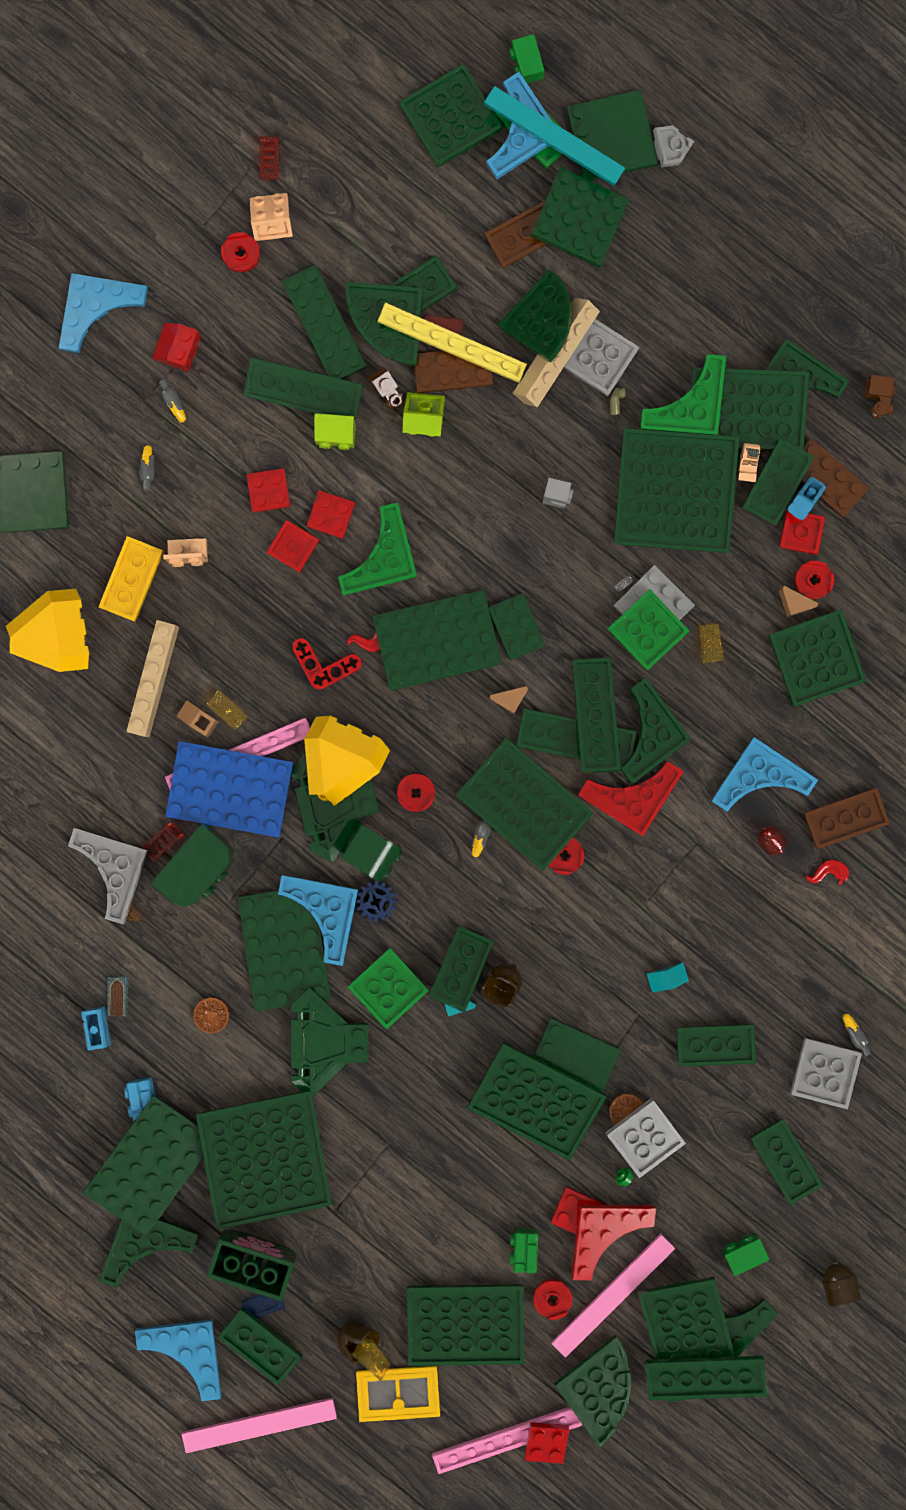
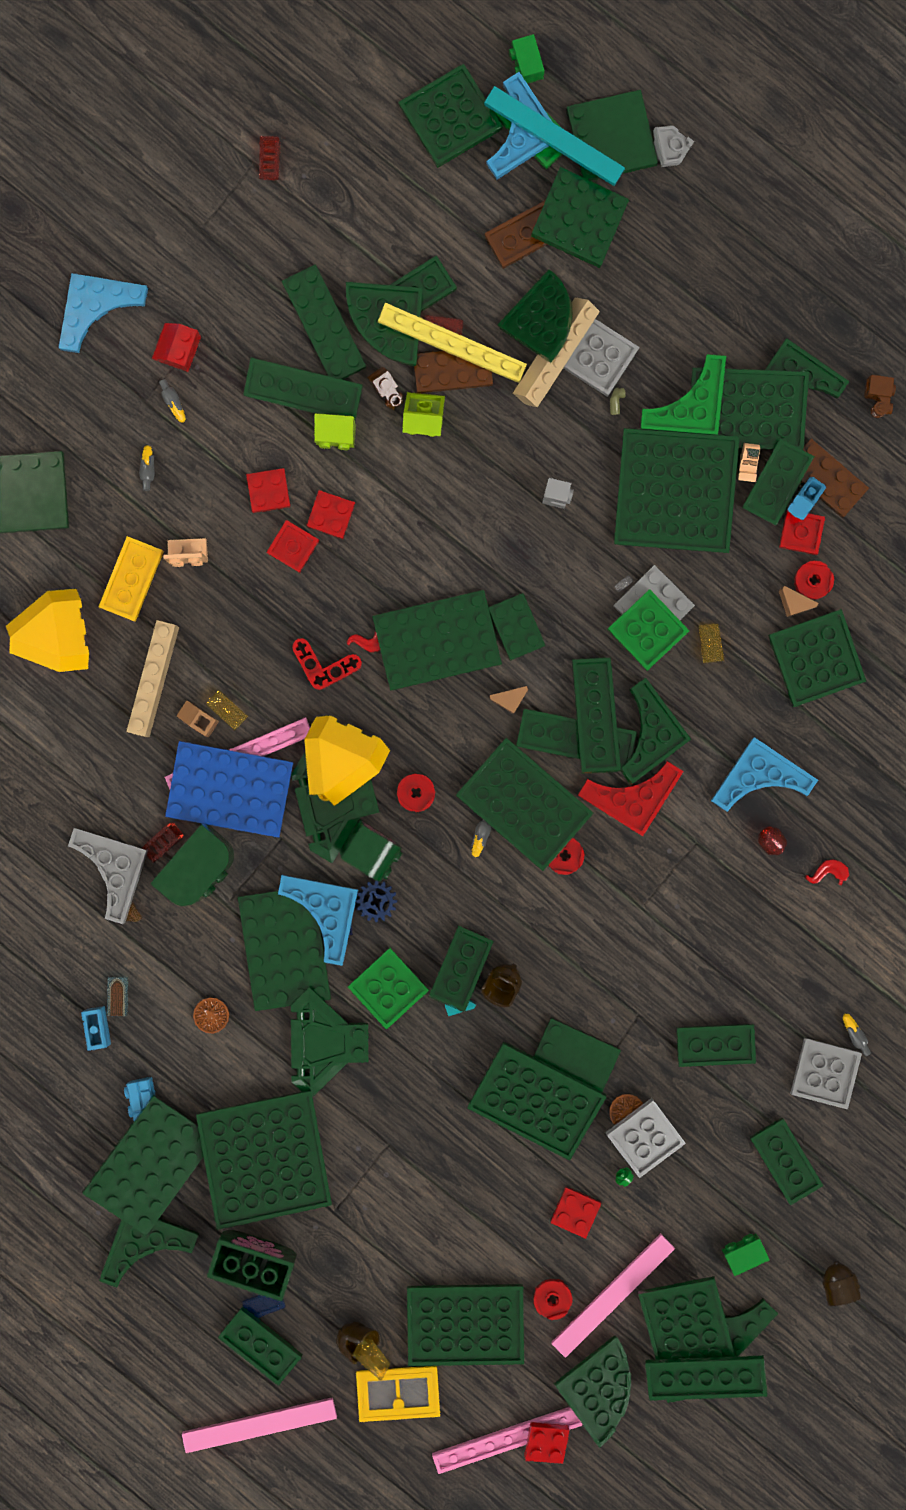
dark azure plate [135,1319,222,1401] -> none
red plate [221,232,260,273] -> none
light nougat bracket [250,193,293,241] -> none
green plate [338,502,417,596] -> none
green brick [509,1228,538,1273] -> none
plate [571,1205,656,1280] -> none
teal slope [646,962,689,992] -> none
reddish brown plate [803,788,890,849] -> none

